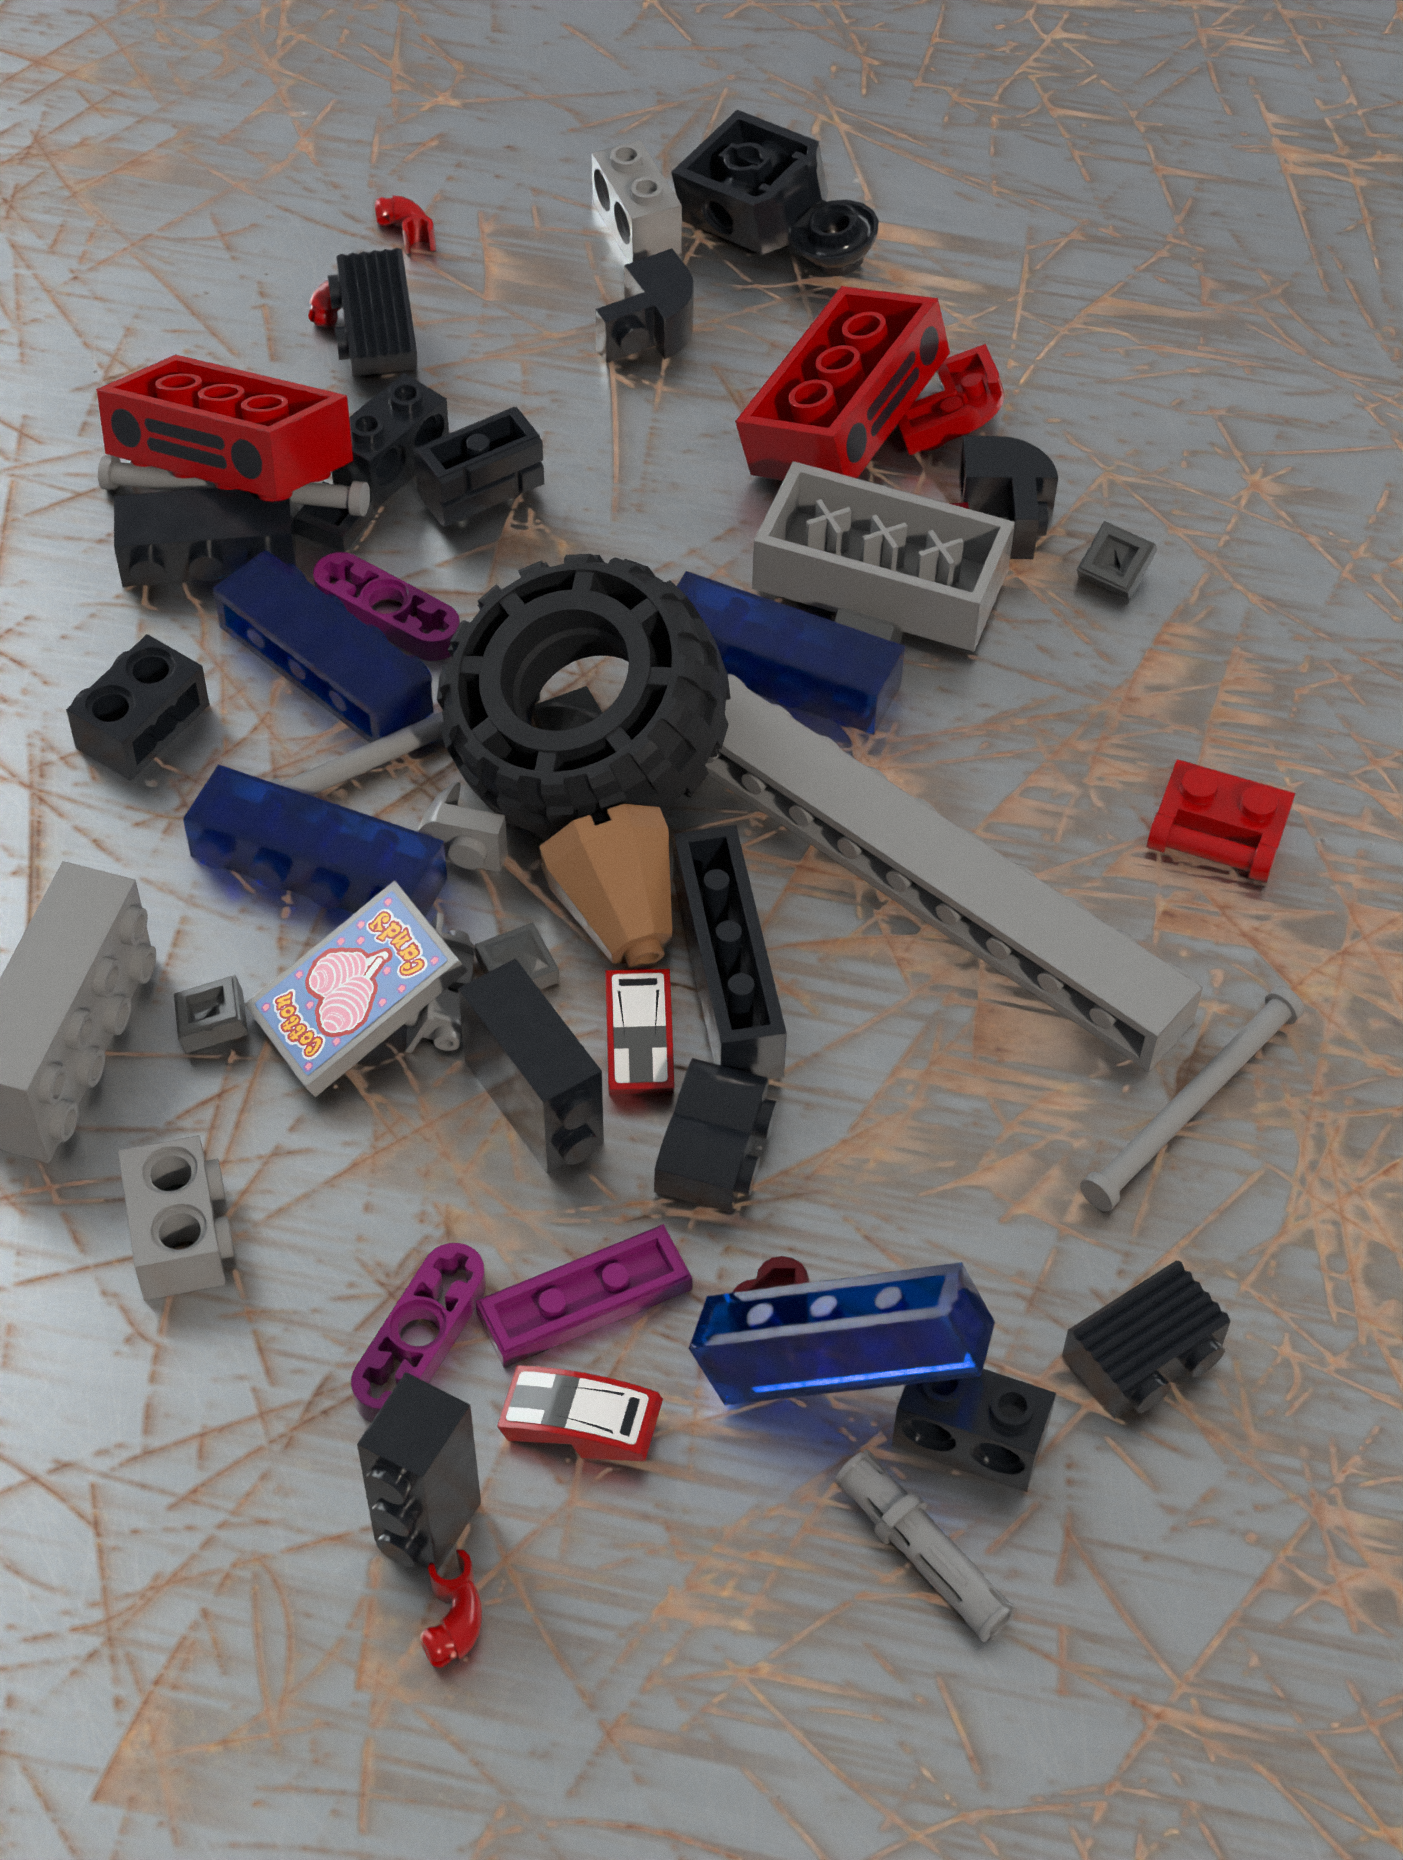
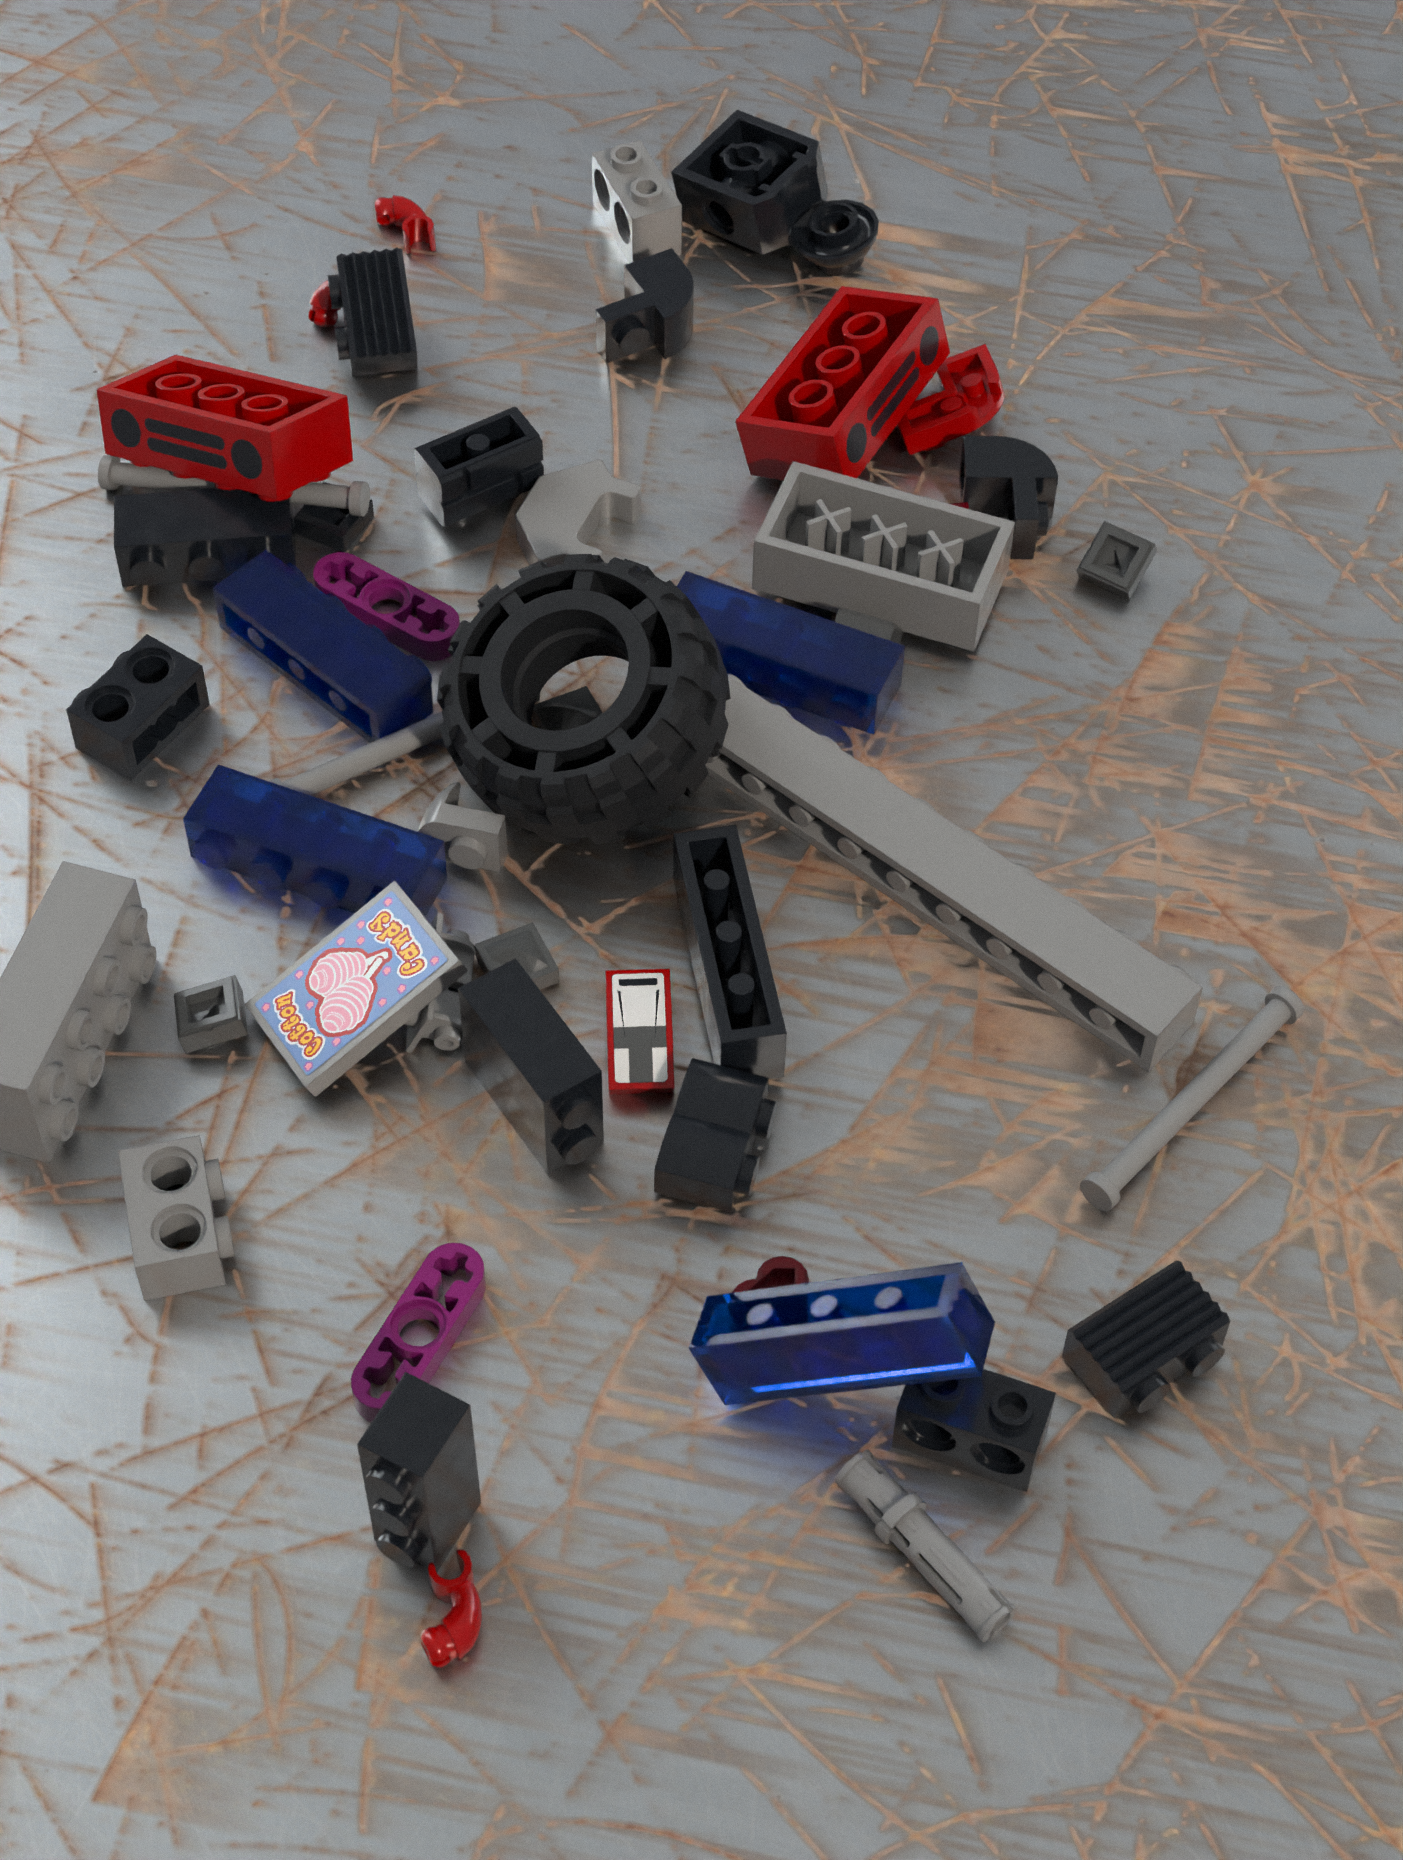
black brick [332,373,449,510] -> none
magenta tile [475,1224,693,1368] -> none
slope [497,1365,663,1462] -> none
medium nougat cone [539,804,673,969] -> none
red plate [1146,759,1295,883] -> none
none -> light grey piece [515,459,641,567]

